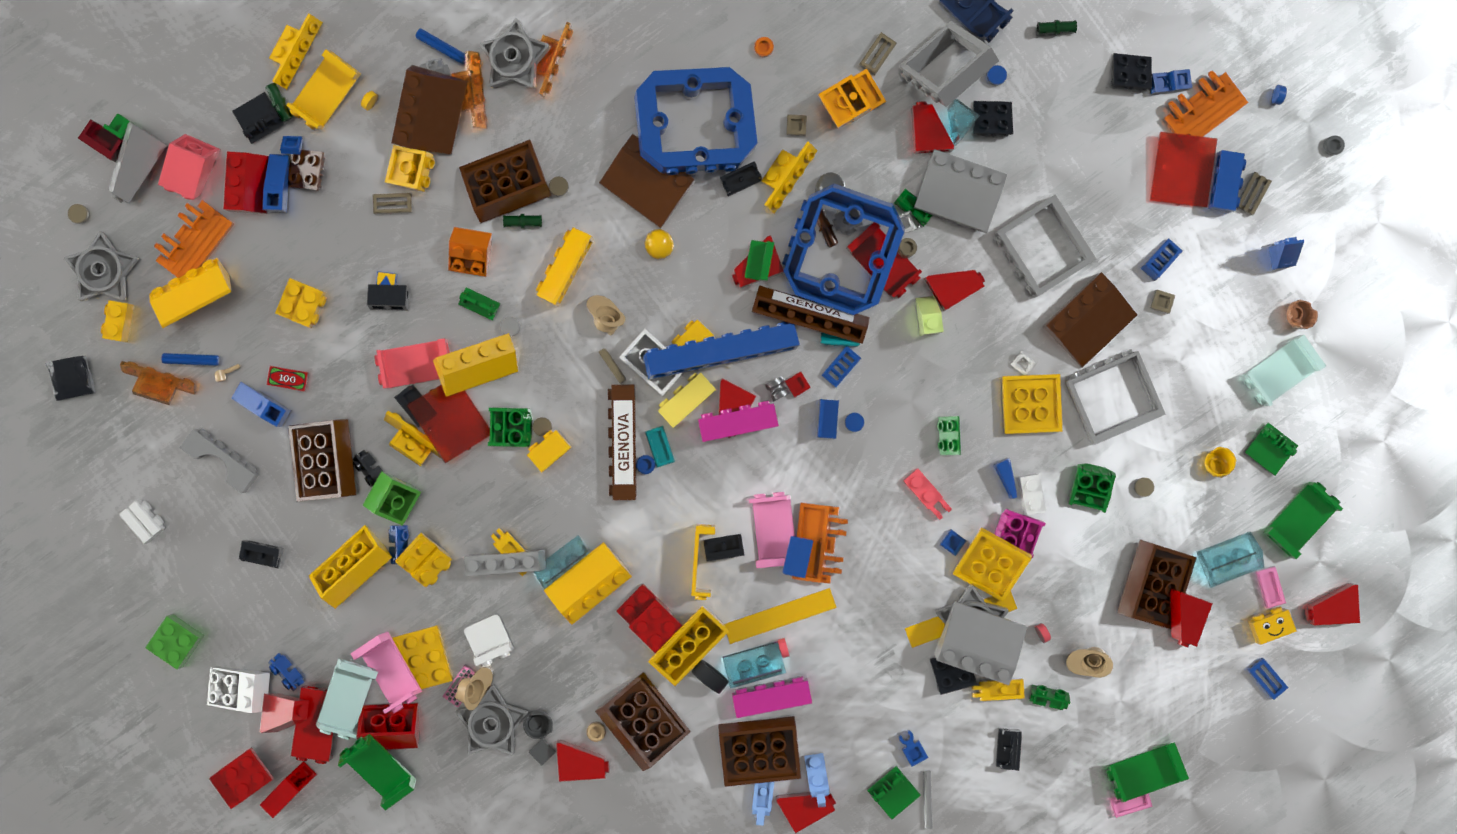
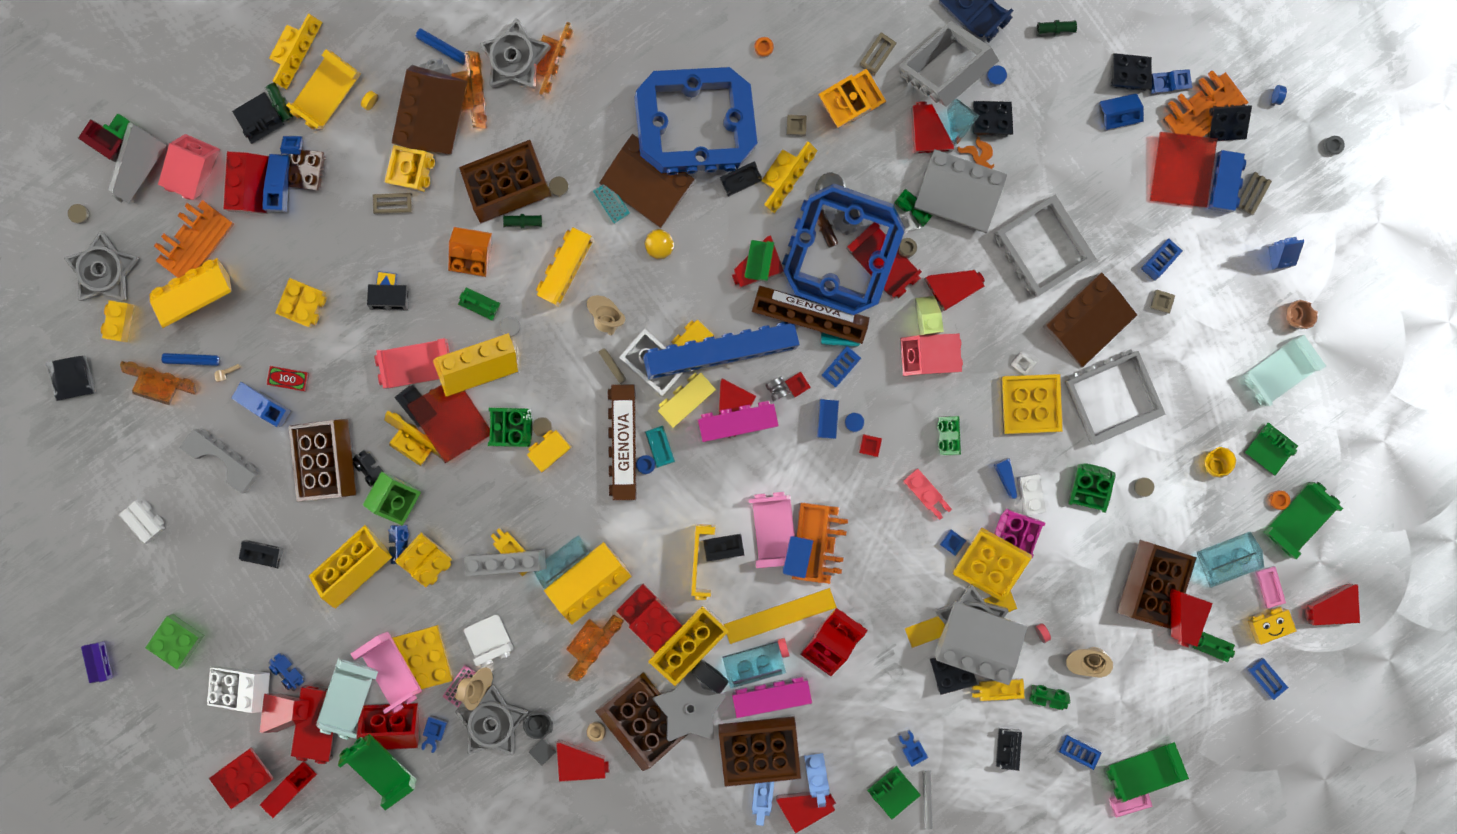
none -> dark purple panel [81,641,113,683]
none -> blue plate [421,716,447,753]
none -> clear orange bracket [566,615,624,681]
none -> tile [593,184,630,224]
none -> light grey plate [653,671,726,741]
none -> red bracket [800,608,868,676]
none -> red tile [859,434,882,457]
none -> coral slope [900,333,963,376]
none -> orange piece [957,137,994,169]
none -> blue slope [1059,735,1103,770]
none -> blue panel [1100,93,1144,130]
none -> green hinge [1192,632,1235,662]
none -> black hinge [1209,104,1252,141]
none -> orange tile [1269,490,1290,510]

